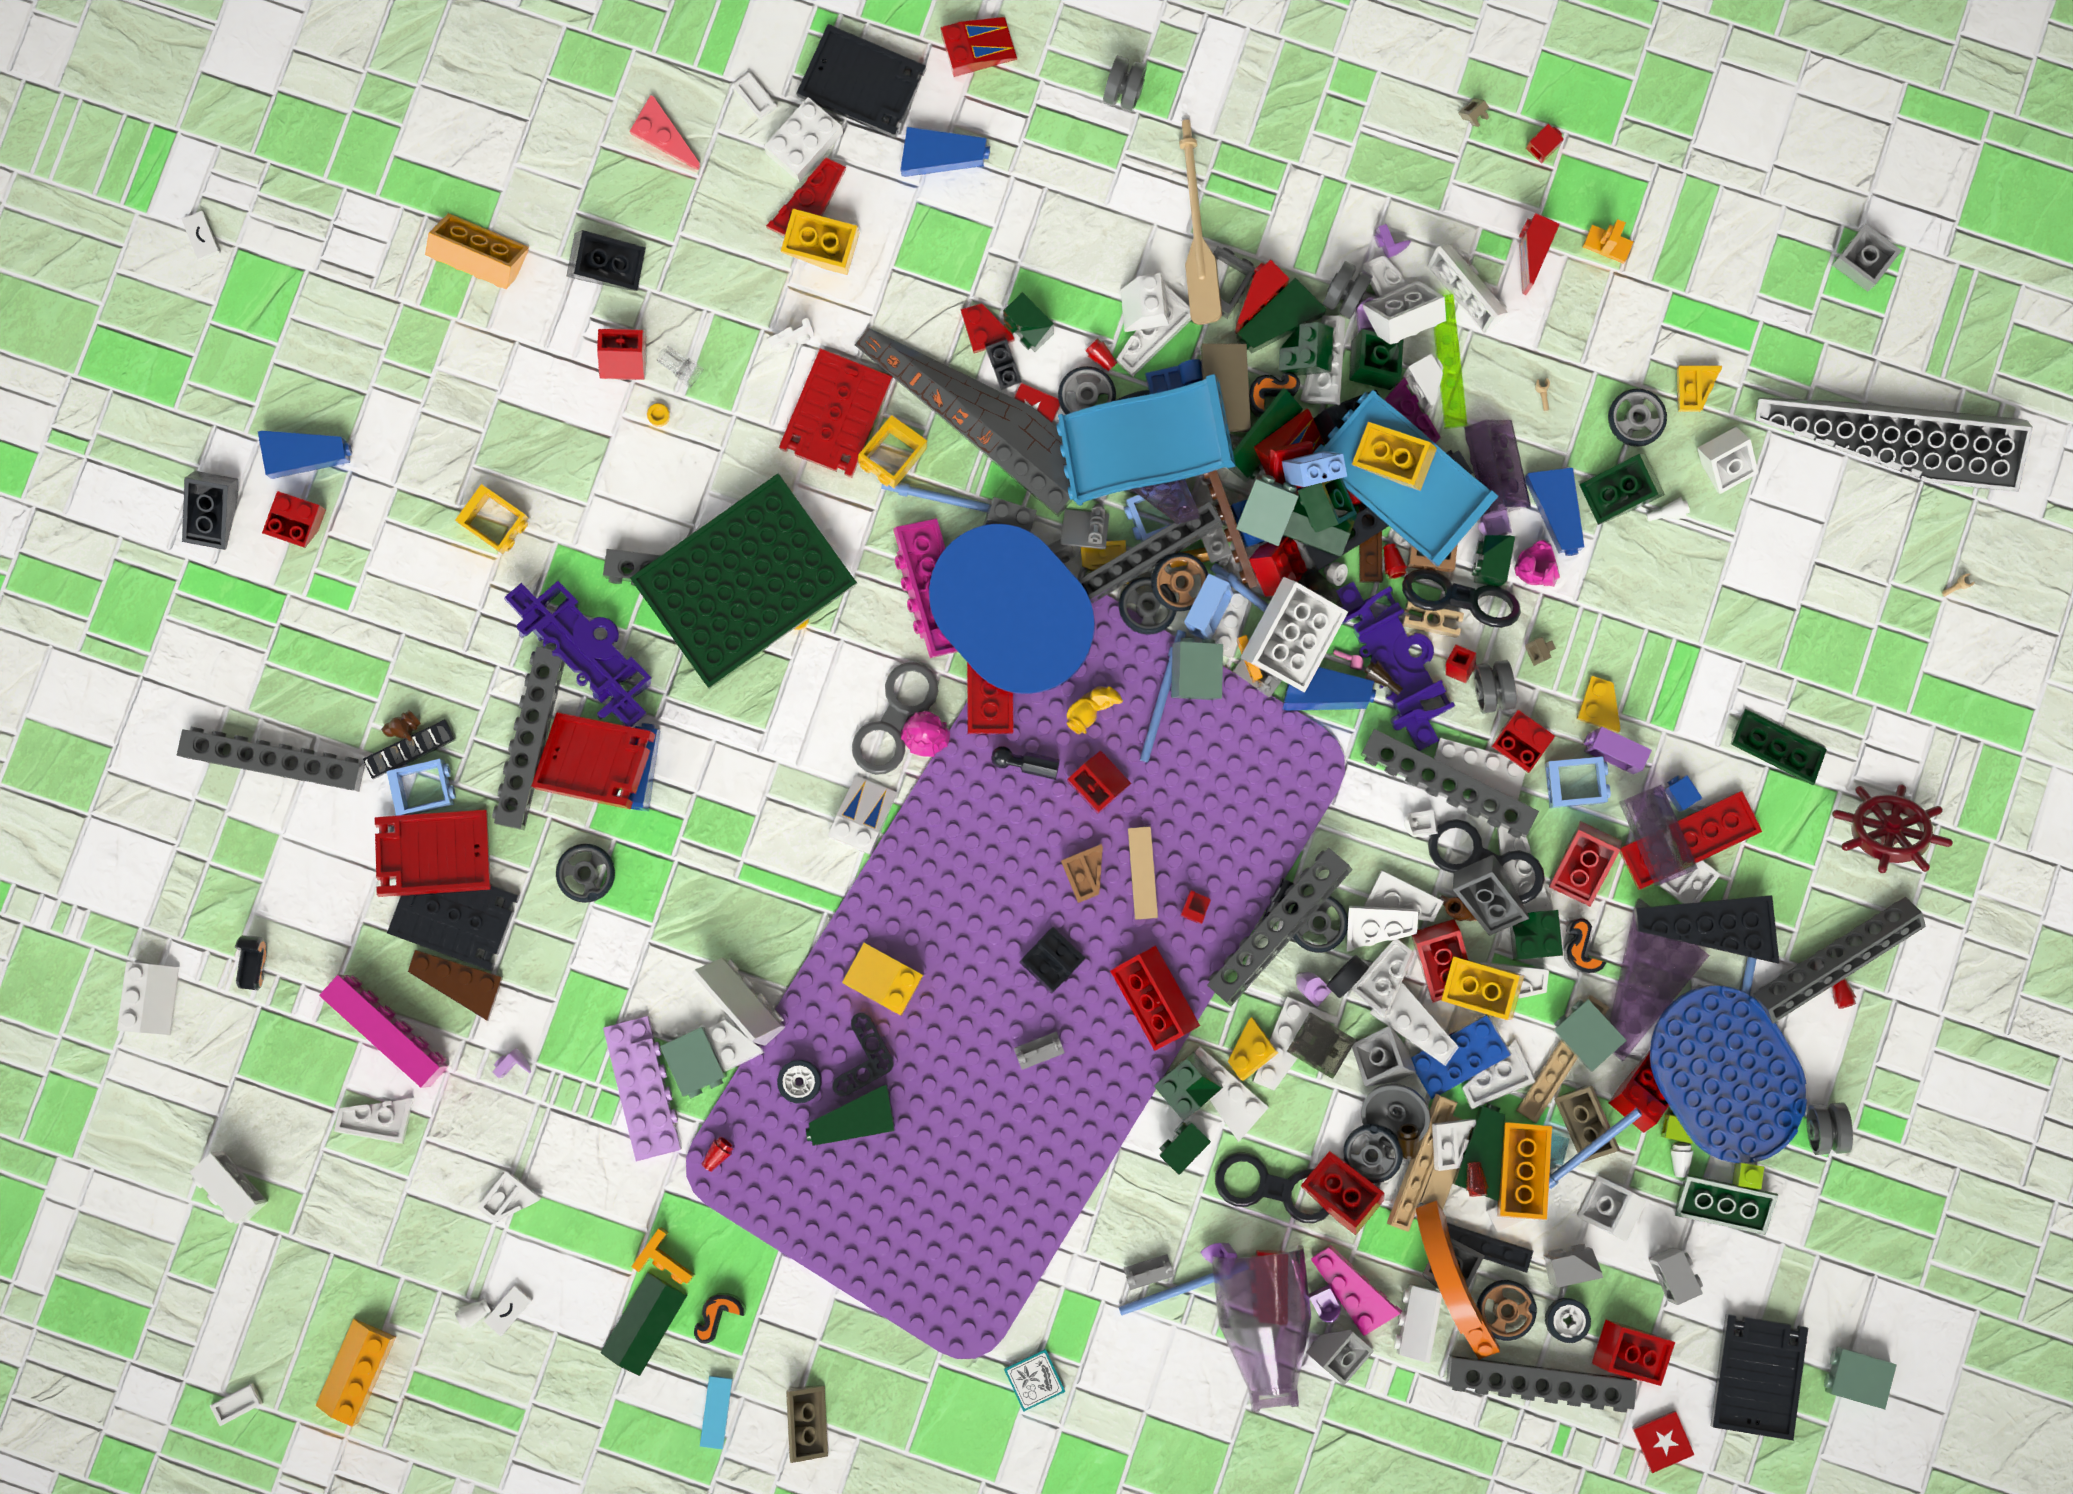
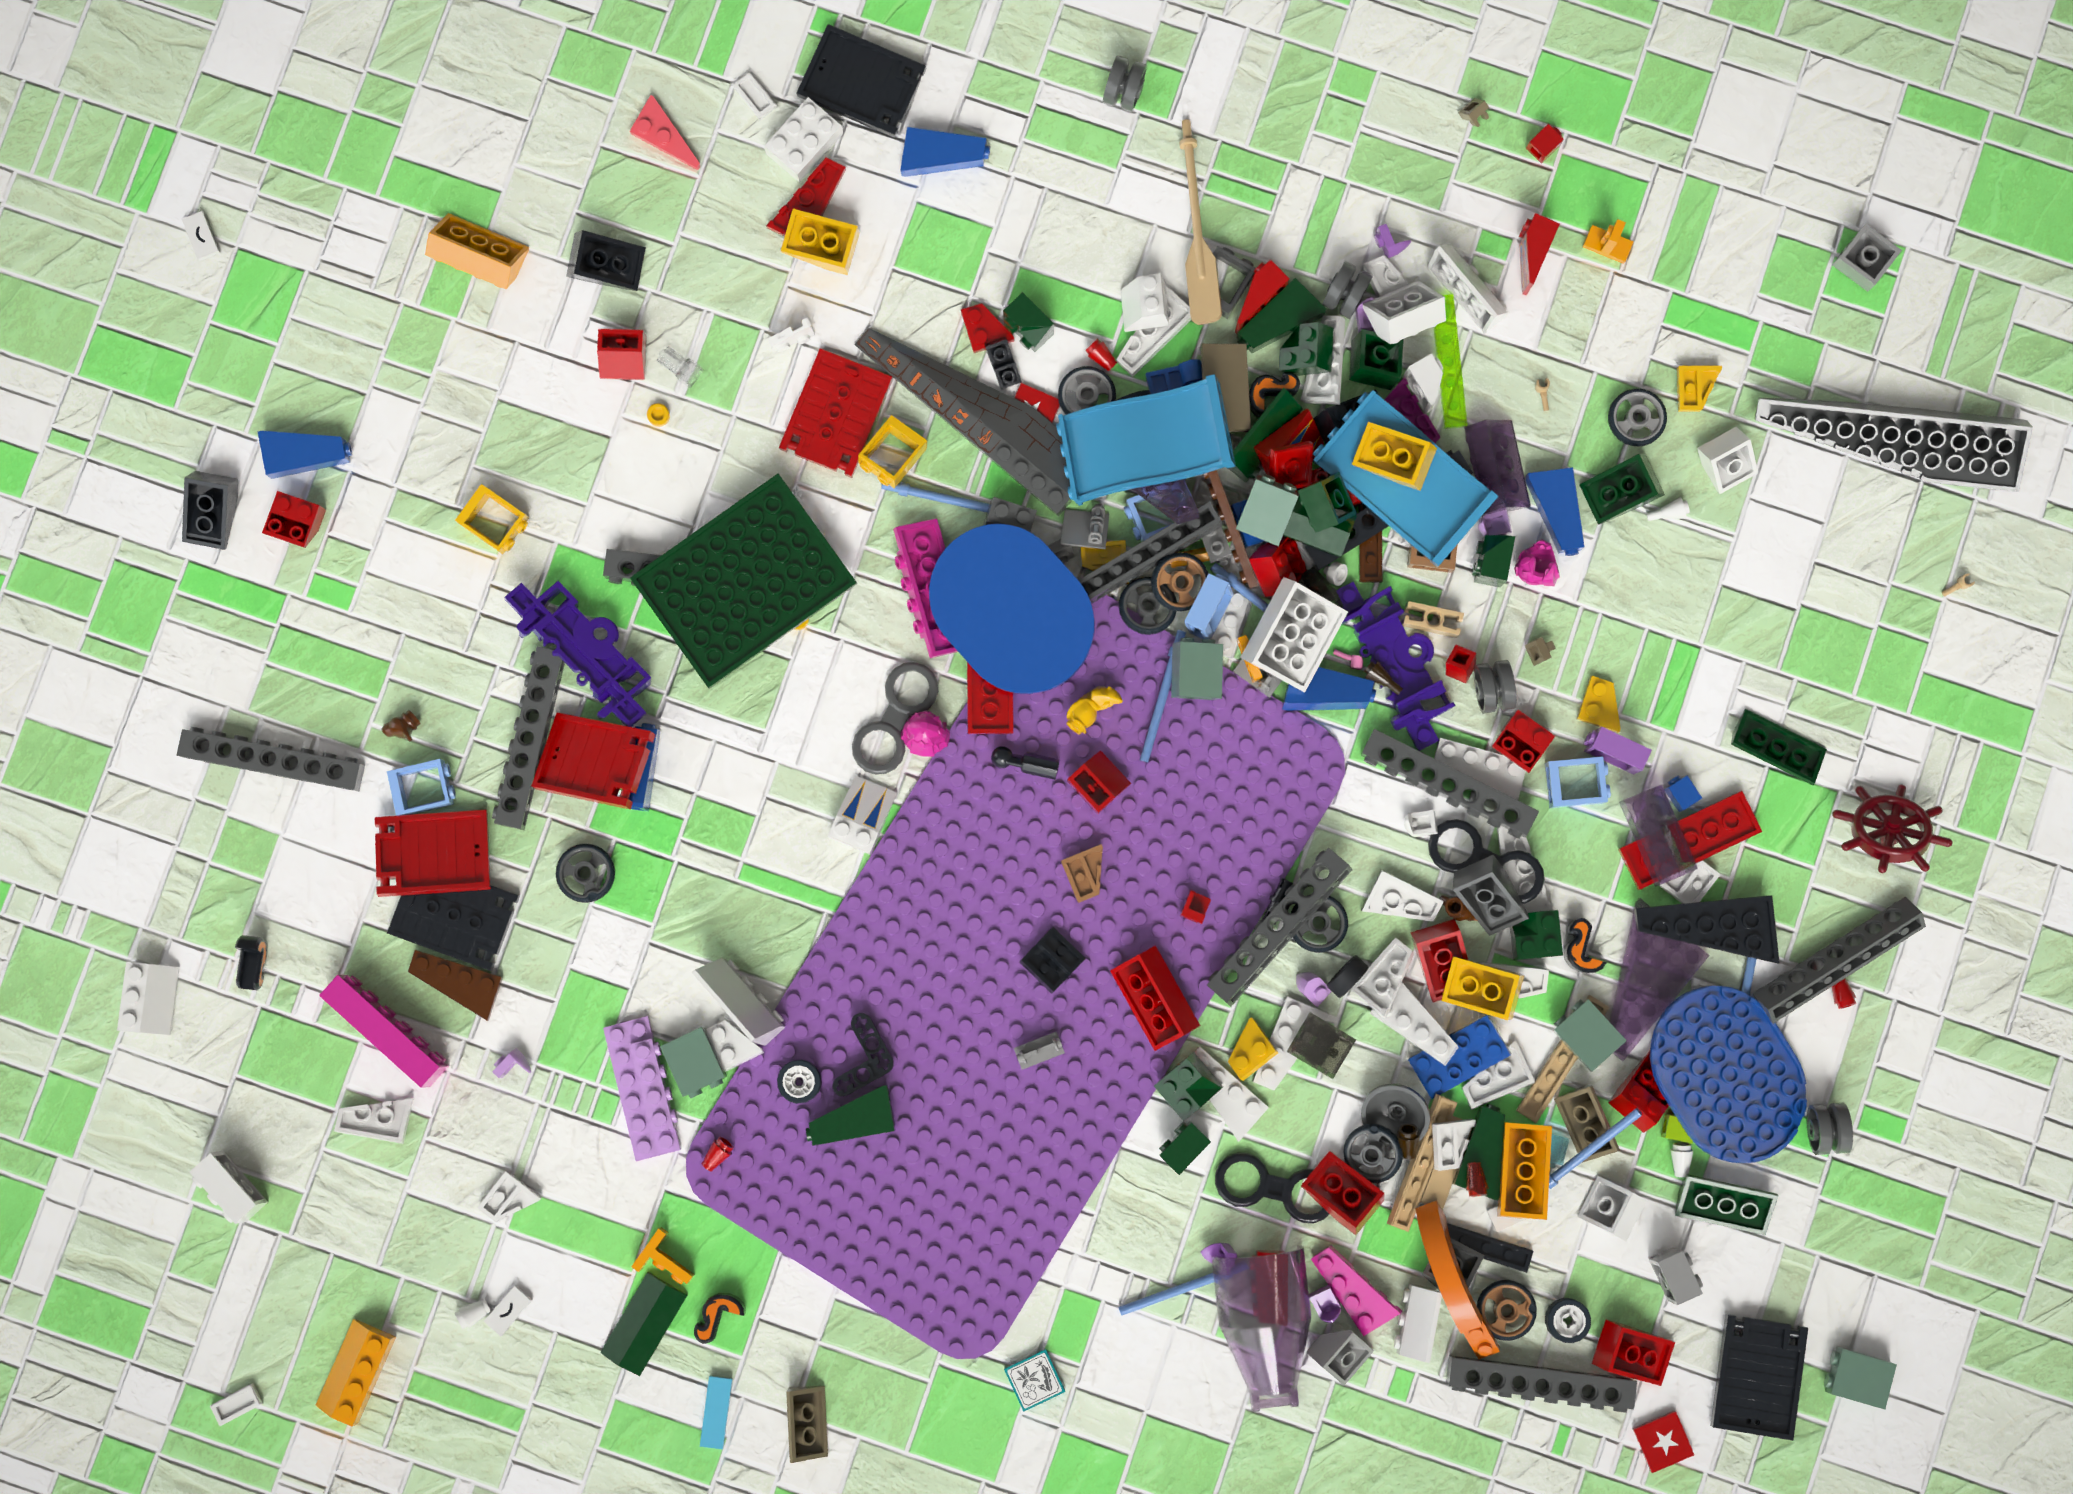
tile [363,719,456,780] -> none
yellow slope [842,943,924,1016] -> none
red slope [940,17,1017,77] -> none
light grey hinge [1124,1254,1174,1290] -> none
tan tile [1128,827,1158,920] -> none
light blue window [1282,451,1347,487] -> none
white wing [1347,905,1418,952] -> none
light grey slope [1351,1026,1416,1087] -> none
red cone [1383,544,1407,579] -> none
black bar [1402,569,1521,628] -> none
light grey slope [1543,1244,1603,1288] -> none
red slope [1549,821,1622,907] -> none
lime brick [1732,1163,1764,1189] -> none

